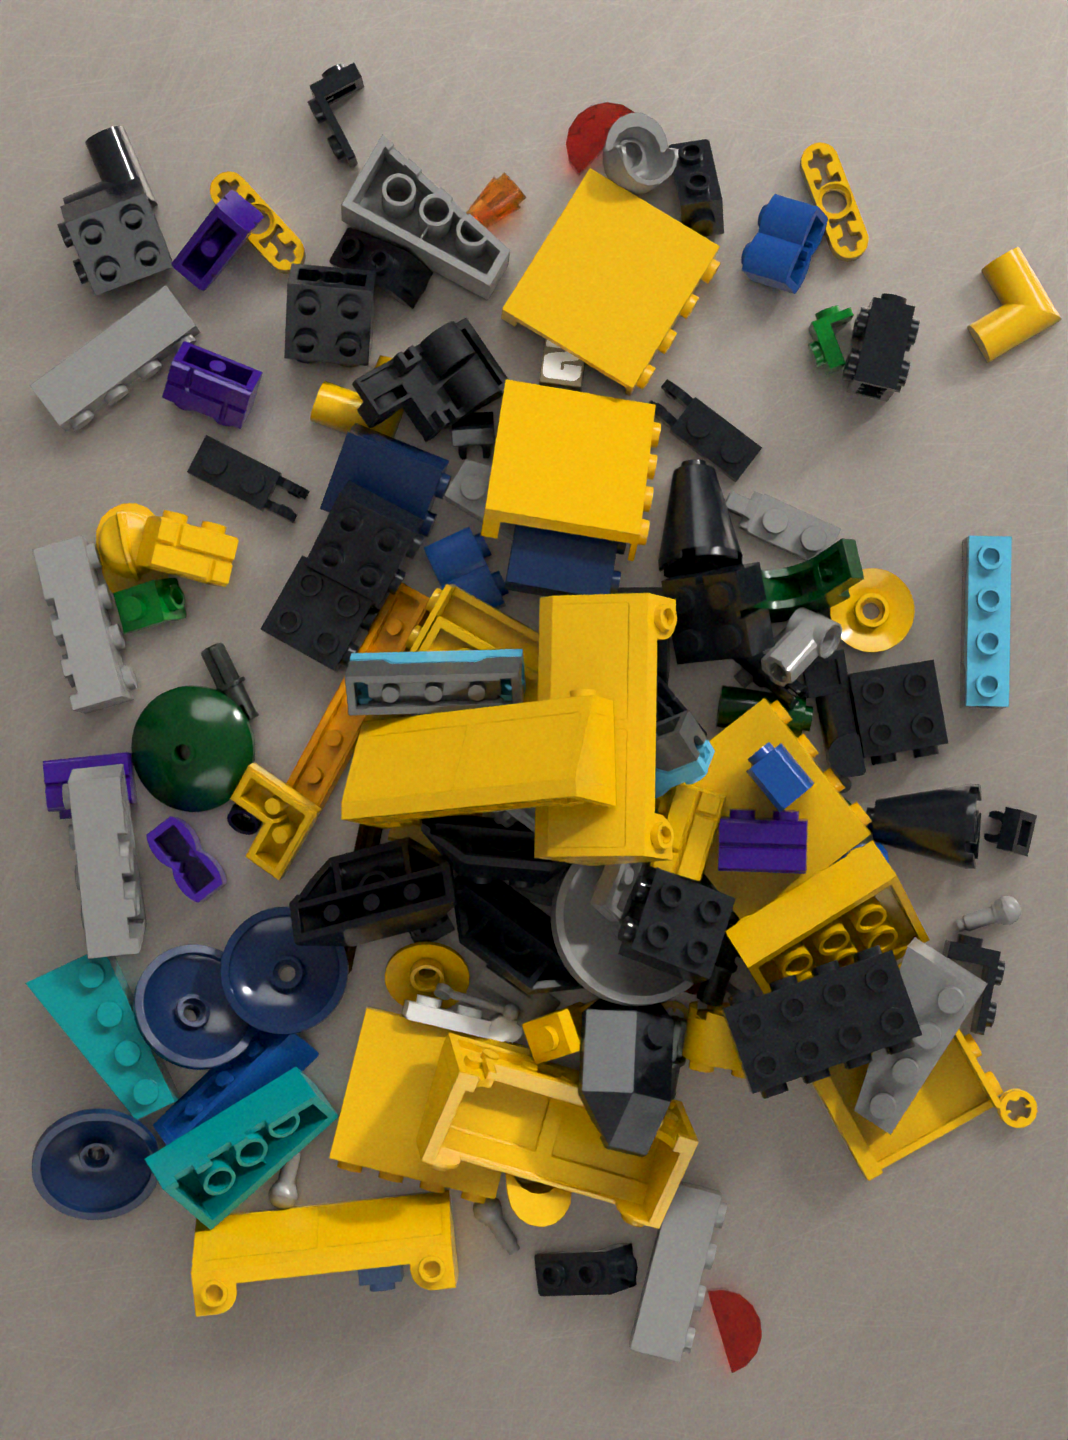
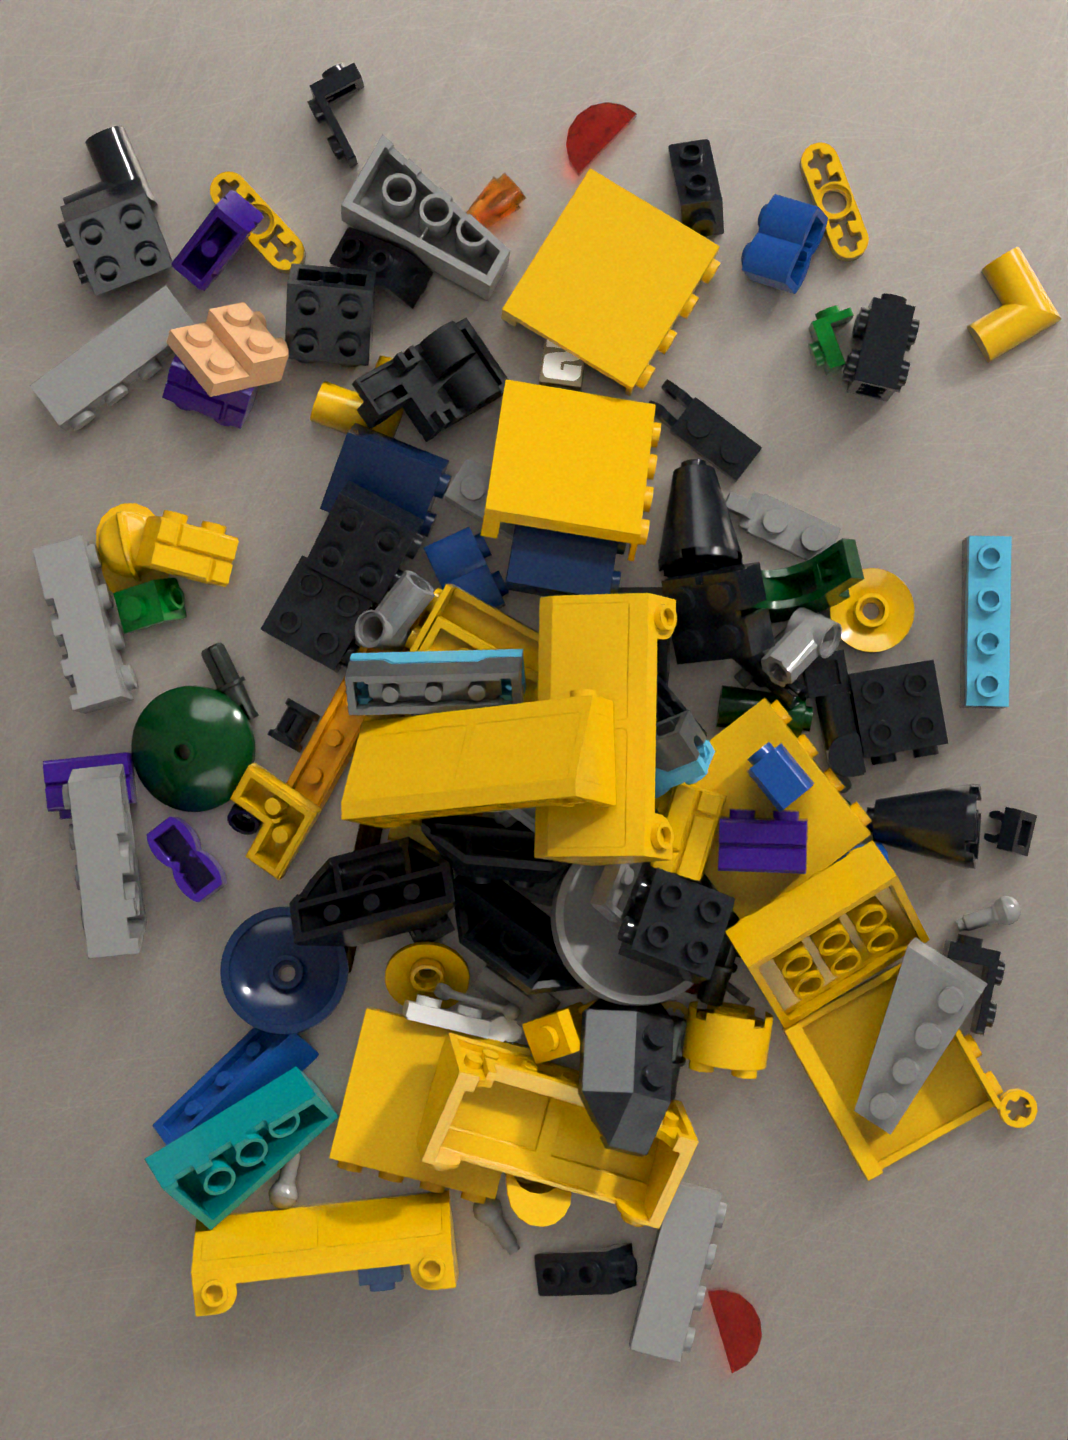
teal wedge [25,954,181,1120] -> none
dark blue dish [32,1109,159,1220] -> none
dark blue dish [133,944,257,1070] -> none
black hinge [187,435,310,523] -> none
black tile [452,411,495,460] -> none
light grey helmet [602,112,679,195] -> none
black brick [721,945,922,1099] -> none
none -> light nougat plate [166,302,289,397]
none -> black bush [267,698,321,753]
none -> light grey piece [355,570,435,652]

